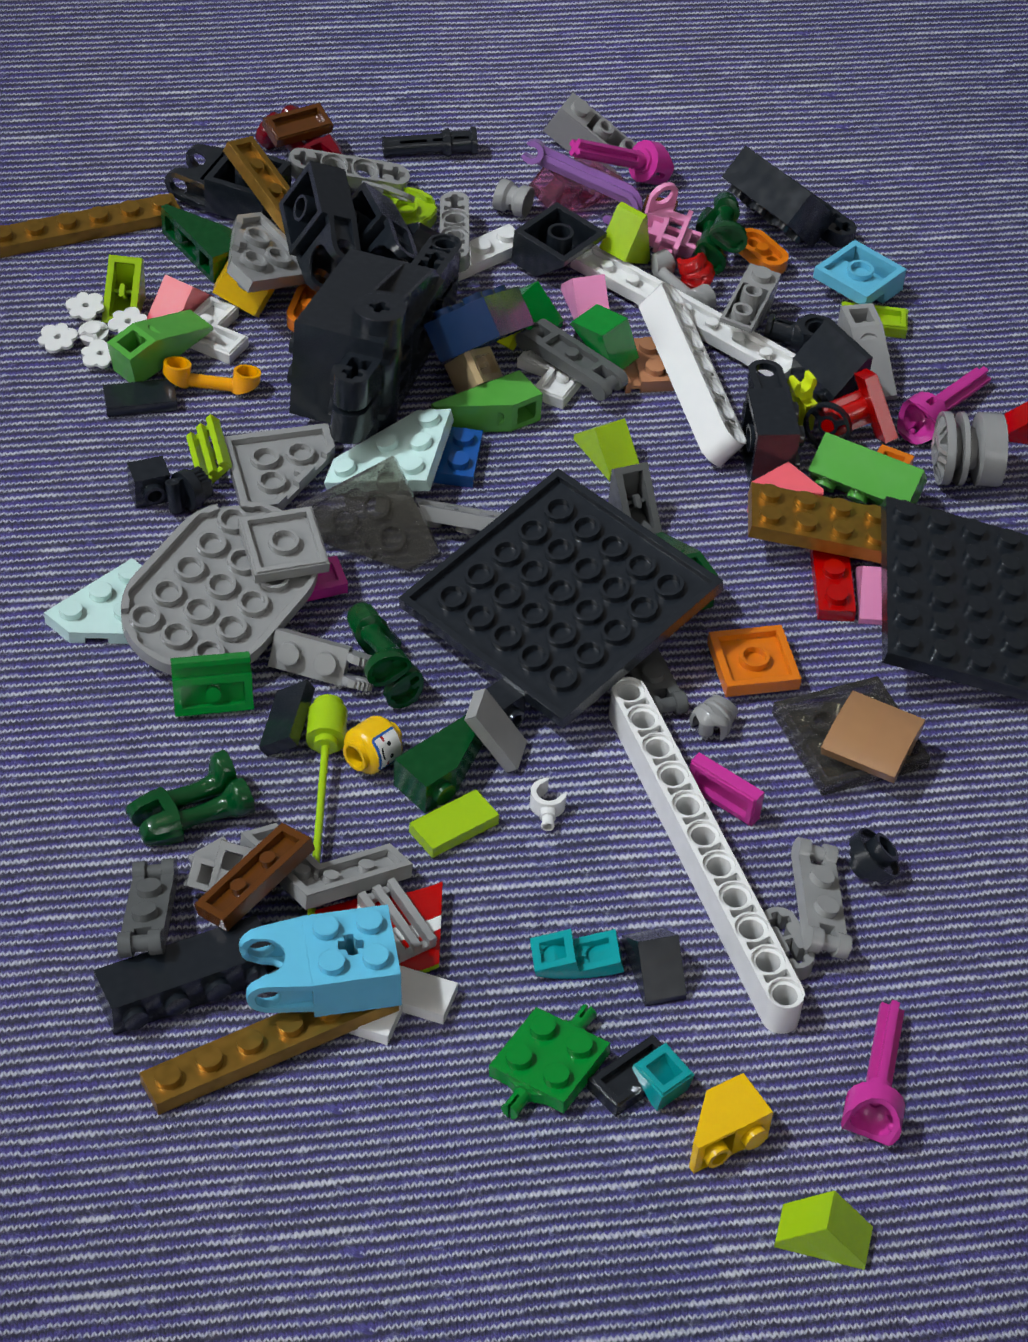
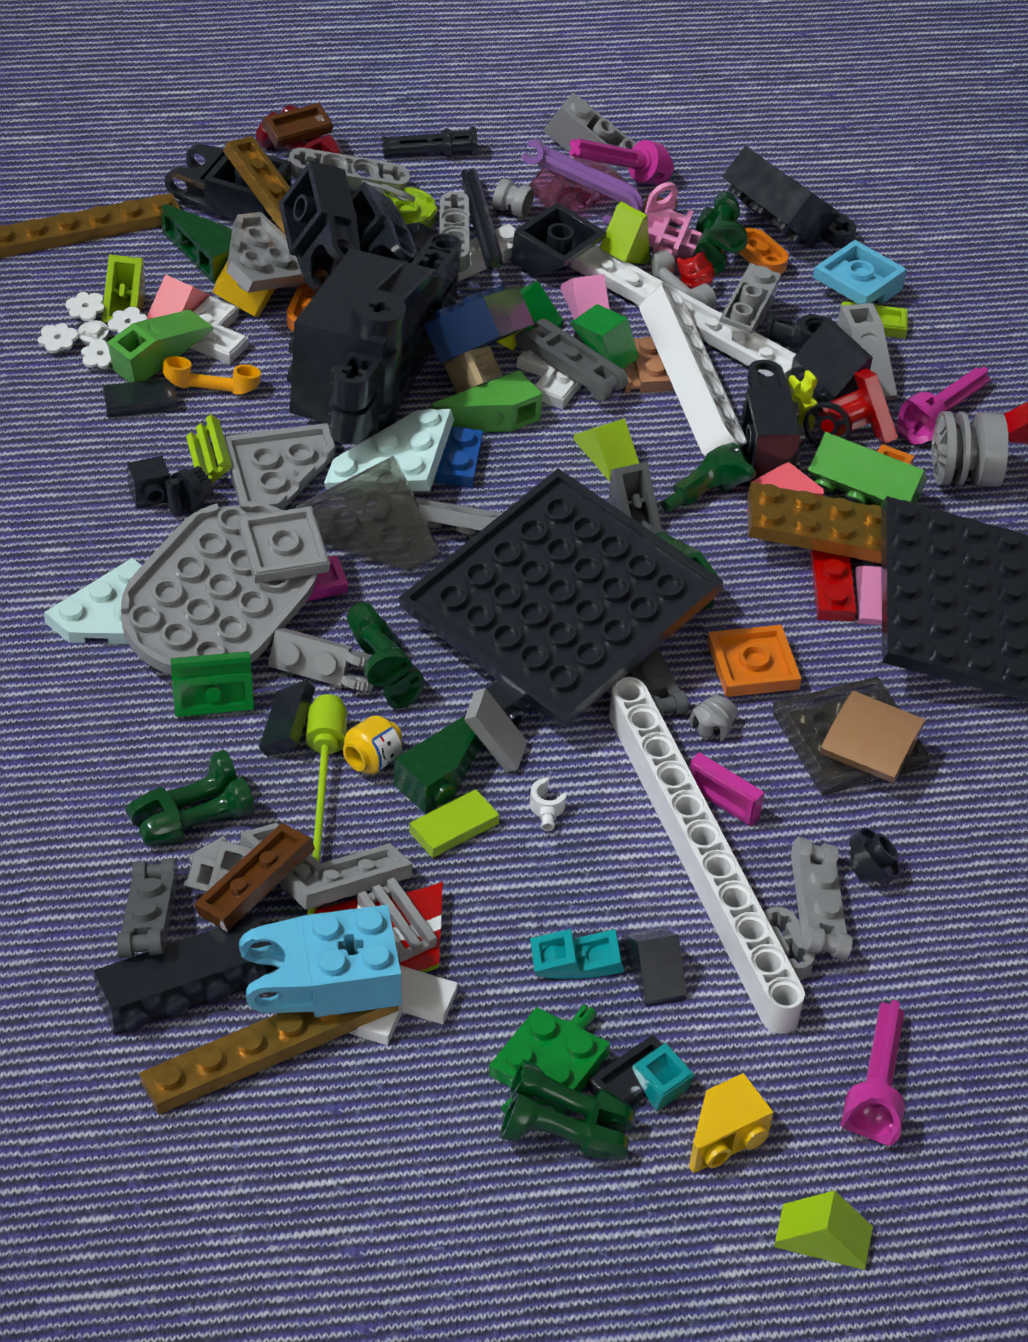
none -> black axle [461,168,503,270]
none -> dark green piece [500,1059,636,1160]
none -> dark green animal [661,442,756,513]

